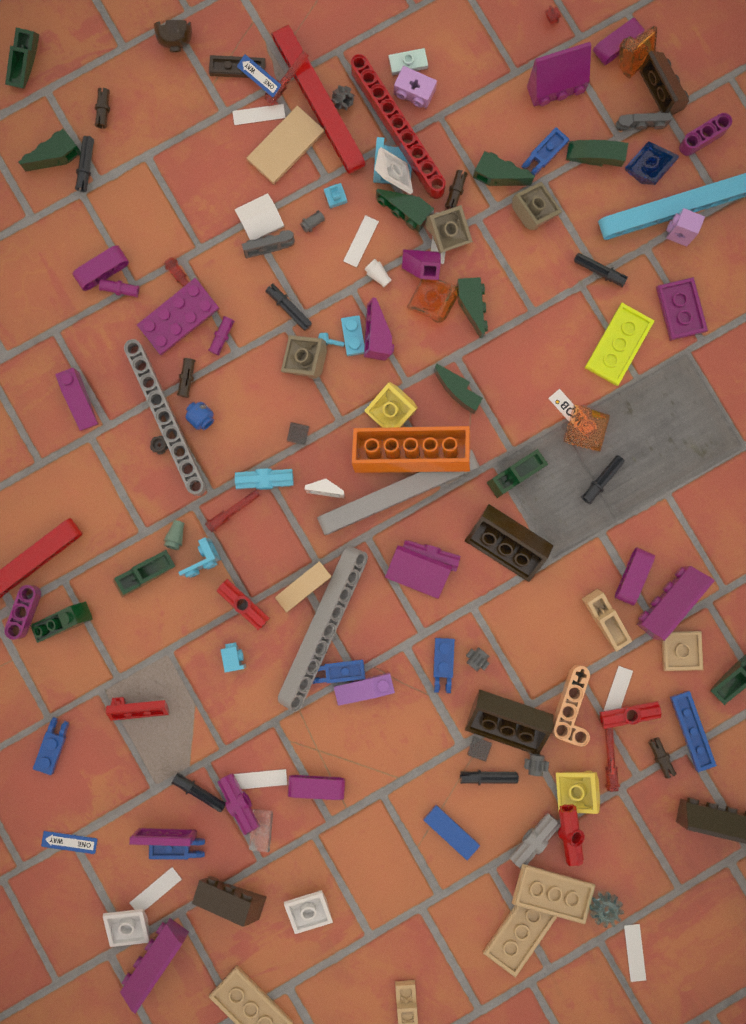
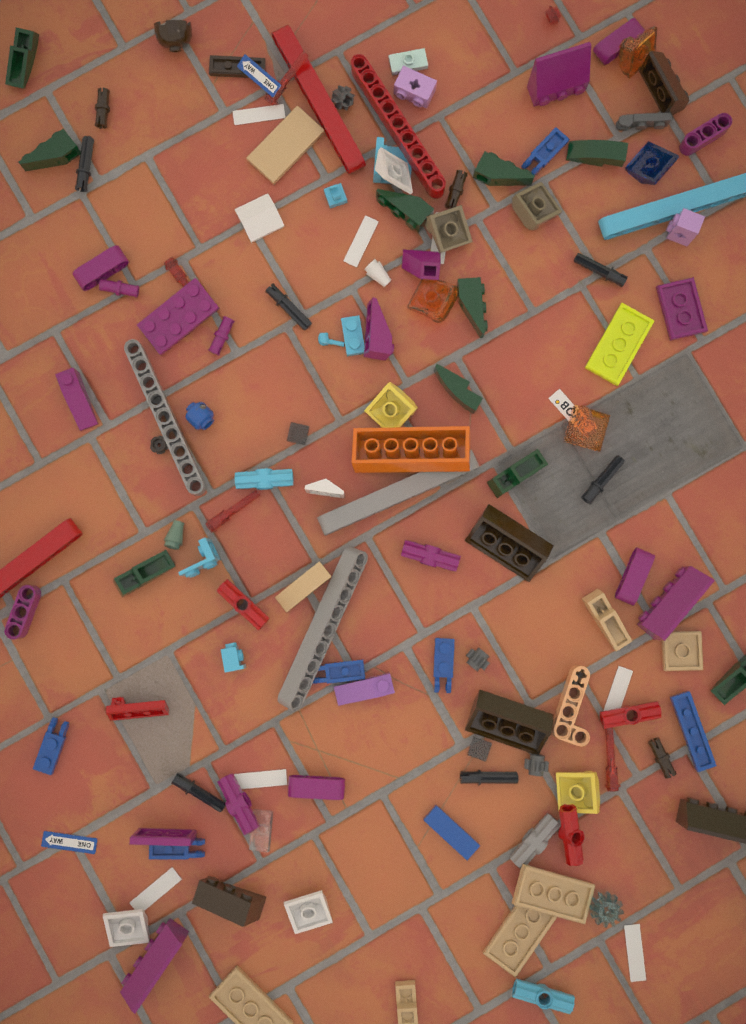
dark green slope [30,602,93,643] -> none
dark brown pin [177,358,196,398] -> none
dark grey hinge [242,230,295,259] -> none
dark tan slope [281,335,327,379] -> none
dark grey pin [300,210,325,233] -> none
magenta tile [385,545,452,599] -> none
none -> medium azure piece [512,978,575,1014]

